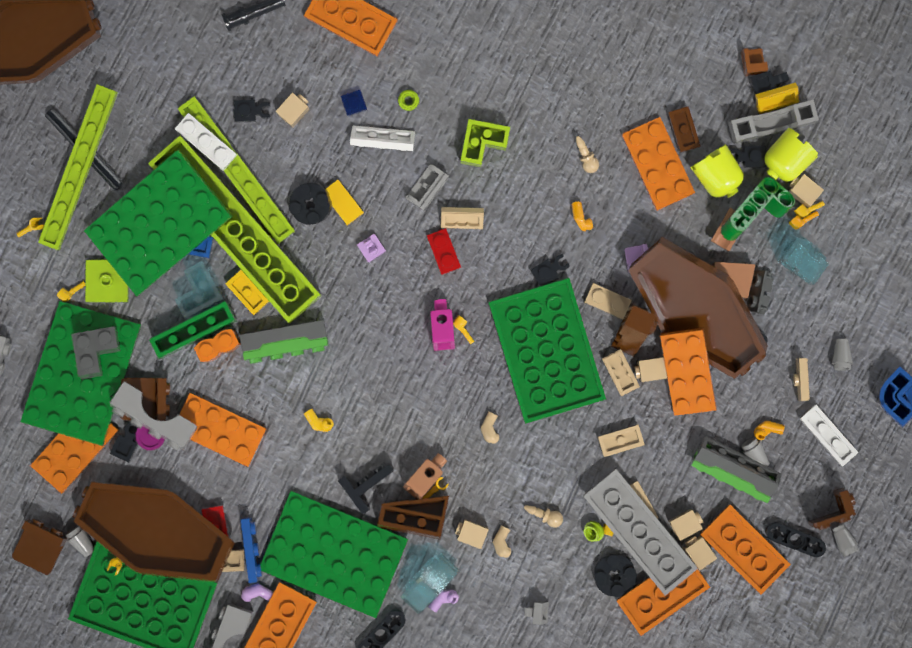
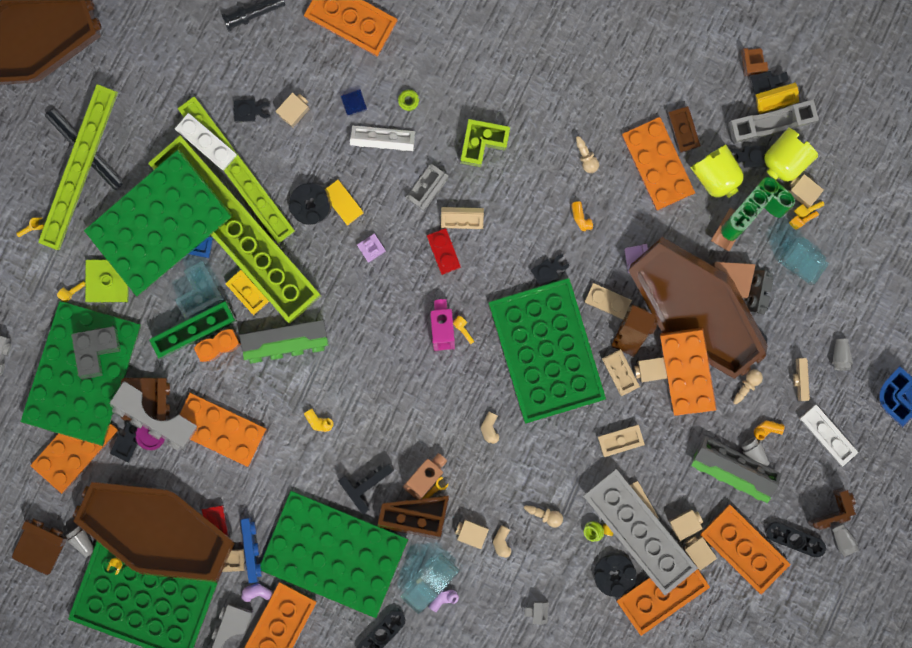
none -> tan bar [733,369,763,405]

